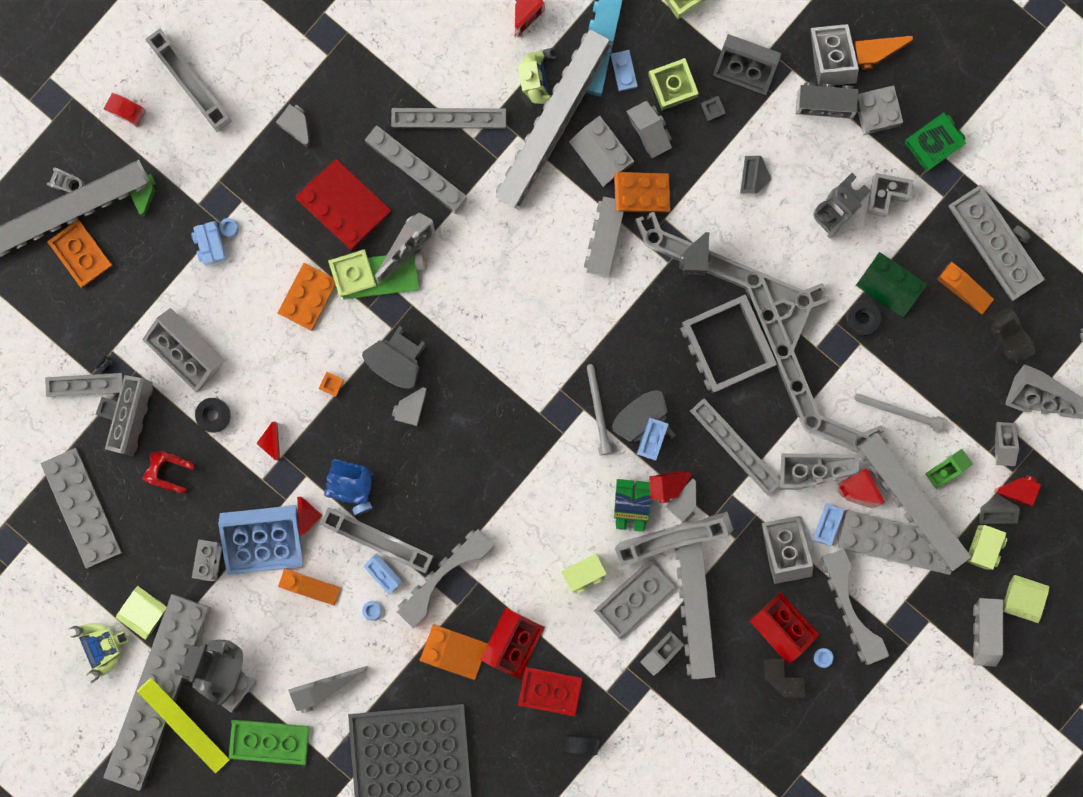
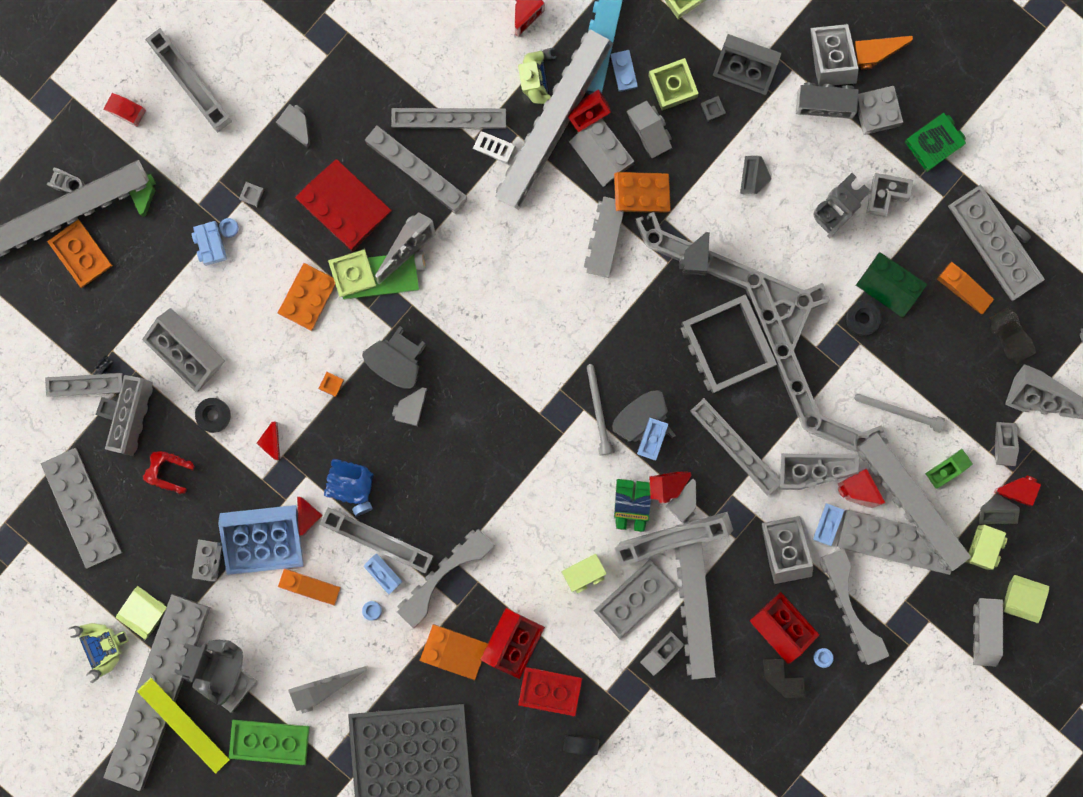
none -> light grey tile [239,182,264,207]
none -> white slope [473,131,516,165]
none -> red slope [568,89,611,132]

